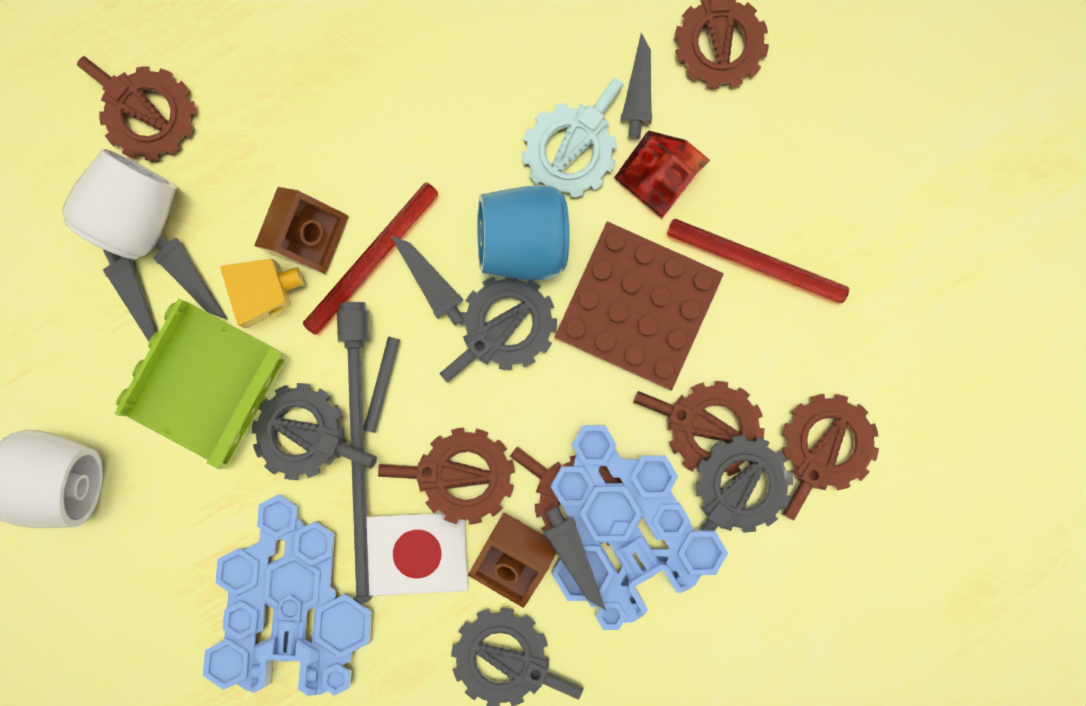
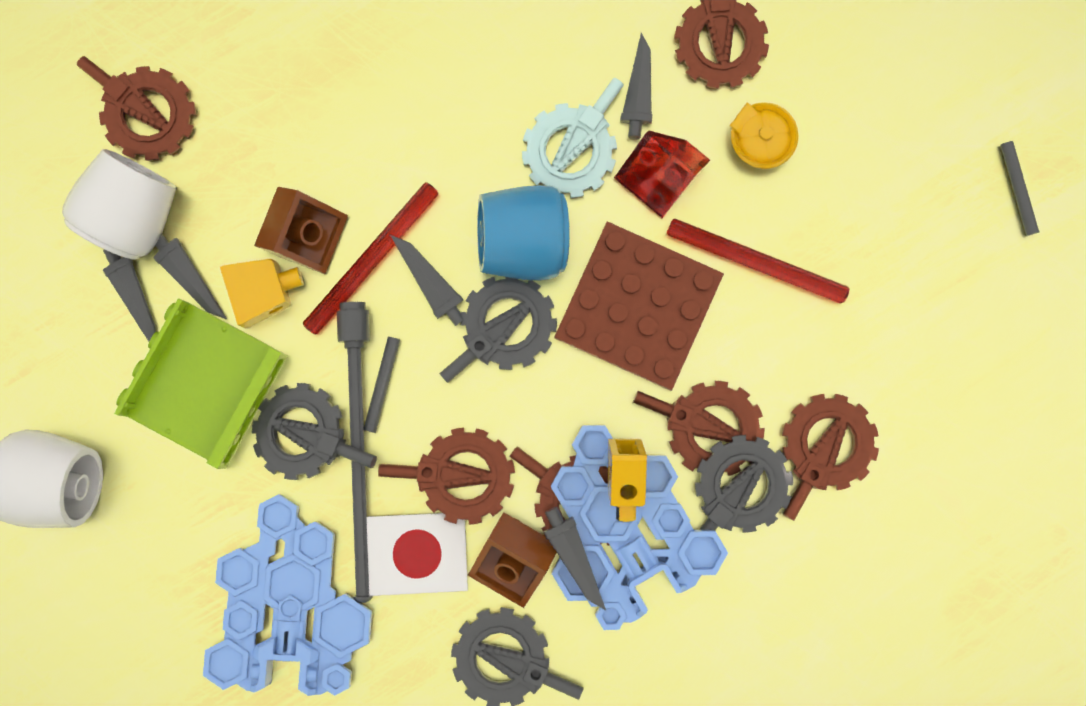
none -> yellow torso [608,439,647,522]
none -> yellow piece [730,102,799,169]
none -> dark grey bar [1000,141,1040,236]

